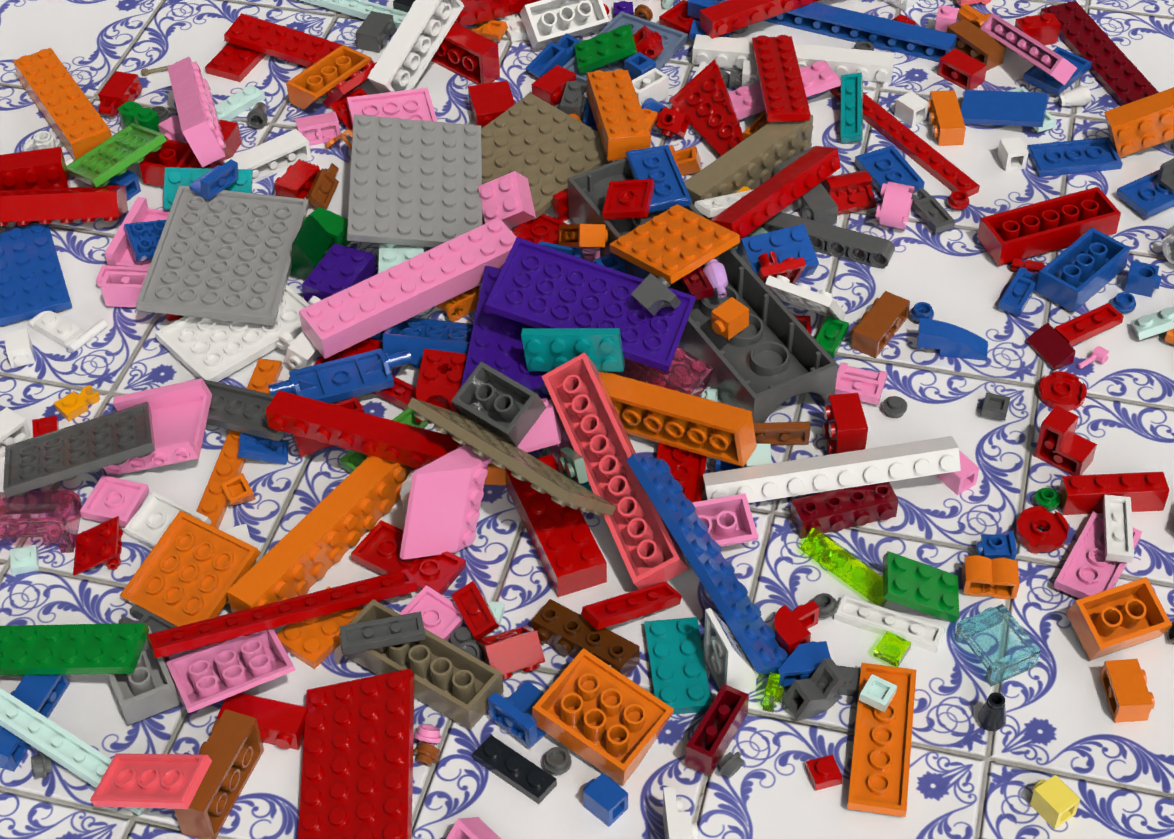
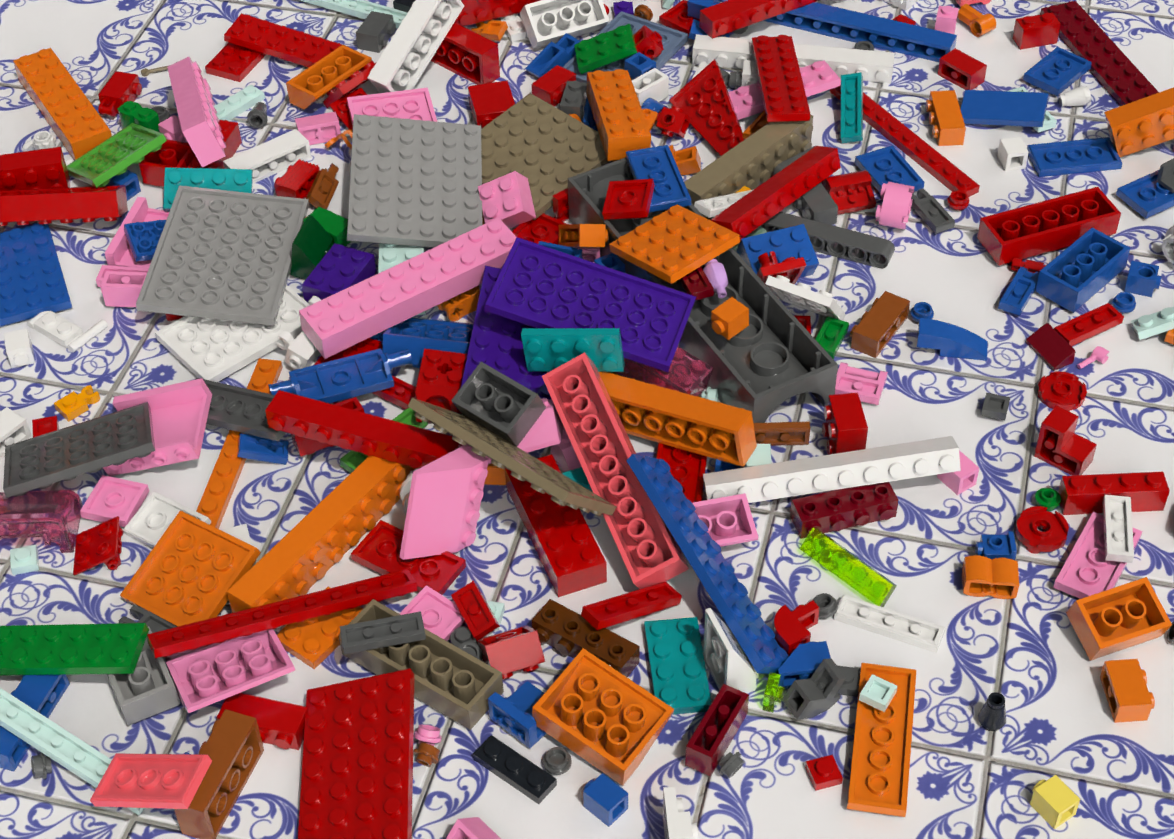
blue panel [189,159,238,200] -> none
orange slope [220,473,256,506] -> none
sand green plate [558,446,589,484] -> none
dark grey brick [631,273,682,316] -> none
clear neon green plate [873,631,911,667] -> none
dark grey plate [883,396,907,418] -> none
green plate [883,551,959,623] -> none
white brick [894,91,929,127] -> none
dark orange brick [946,19,1006,71] -> none
clear light blue panel [954,604,1041,687] -> none
bright pink brick [981,13,1077,85] -> none

